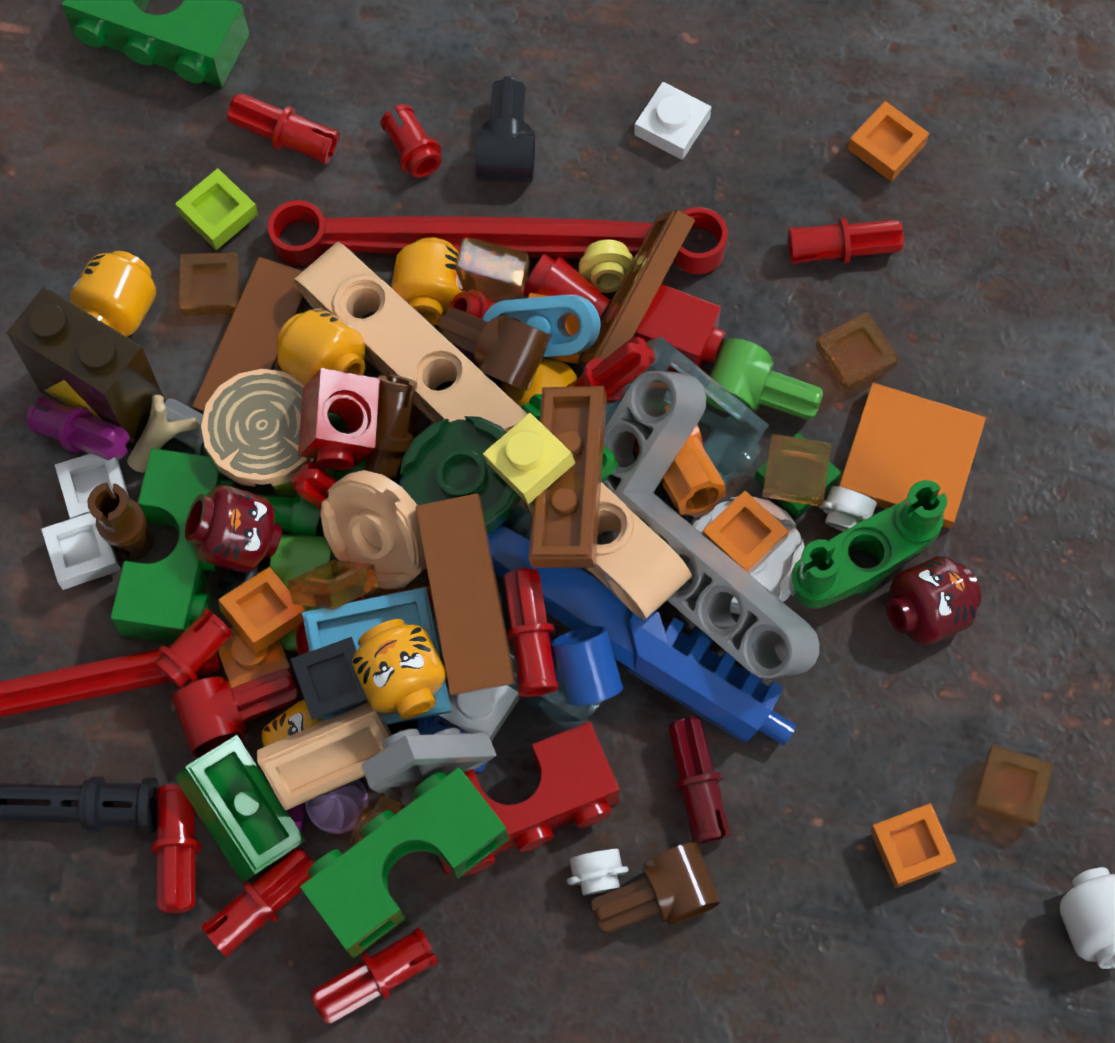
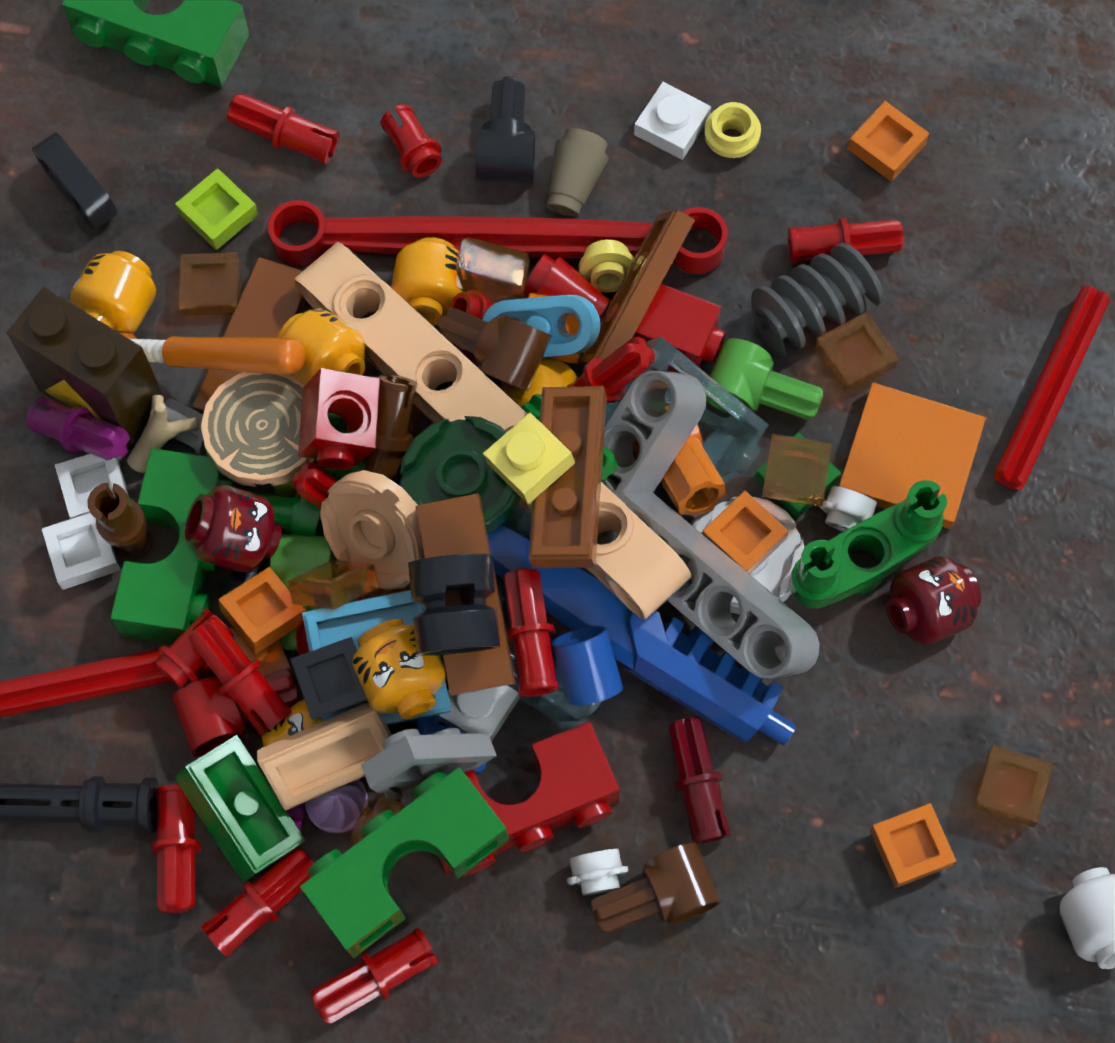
none -> black beam [32,132,118,230]
none -> orange piece [119,332,305,375]
none -> red axle [189,617,292,736]
none -> black wheel [408,554,500,656]
none -> dark tan cone [546,128,609,218]
none -> light yellow plate [704,102,761,158]
none -> dark grey piece [751,243,885,358]
none -> red axle [994,286,1110,491]

